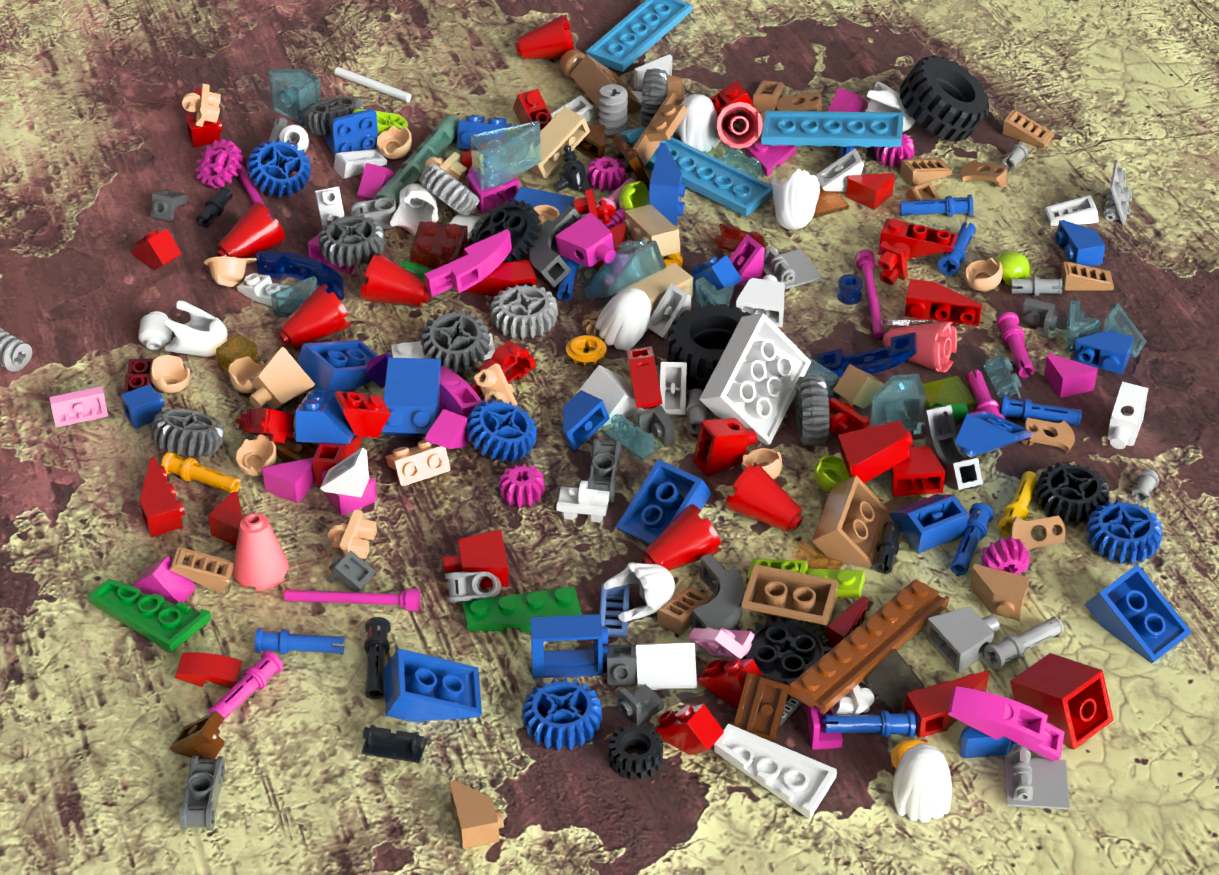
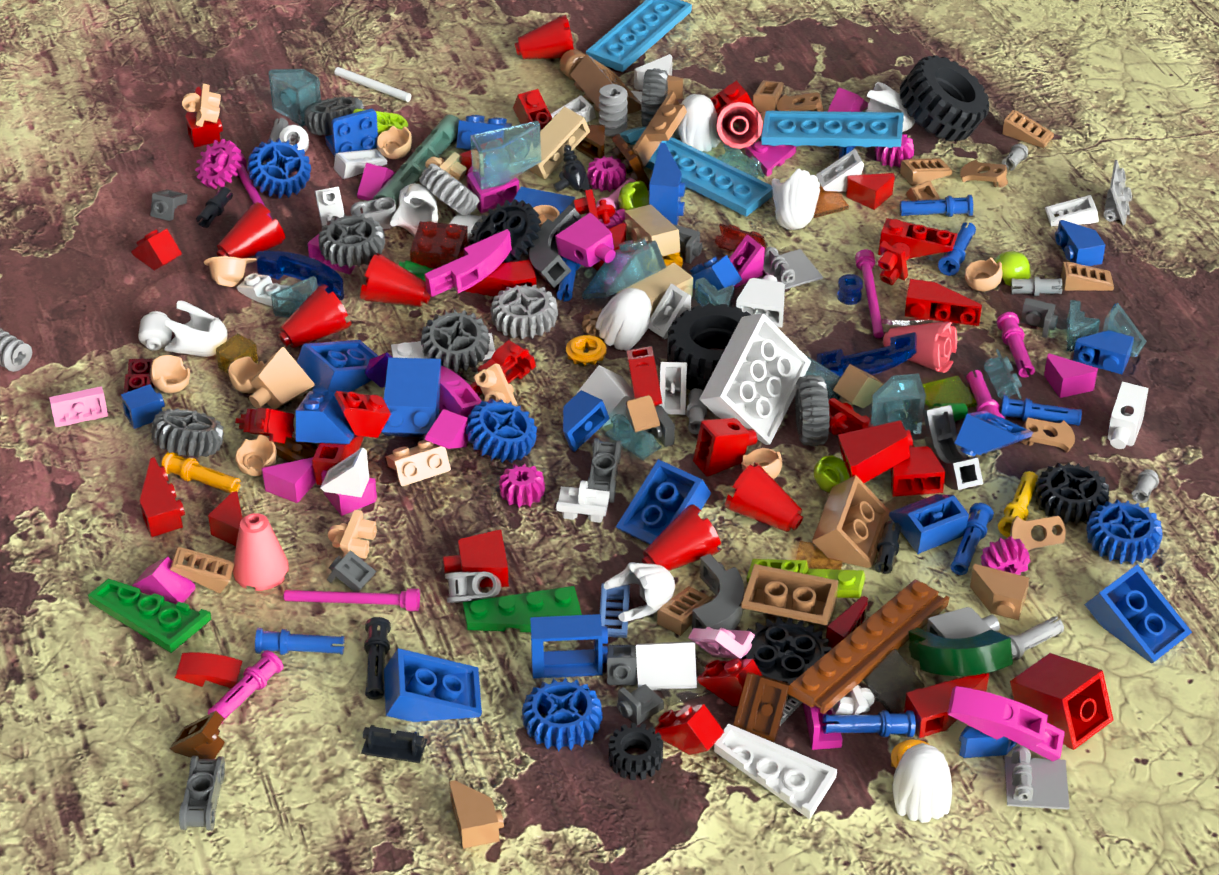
none -> slope [626,395,660,432]
none -> dark grey bracket [673,224,702,264]
none -> dark green arch [908,627,1013,676]

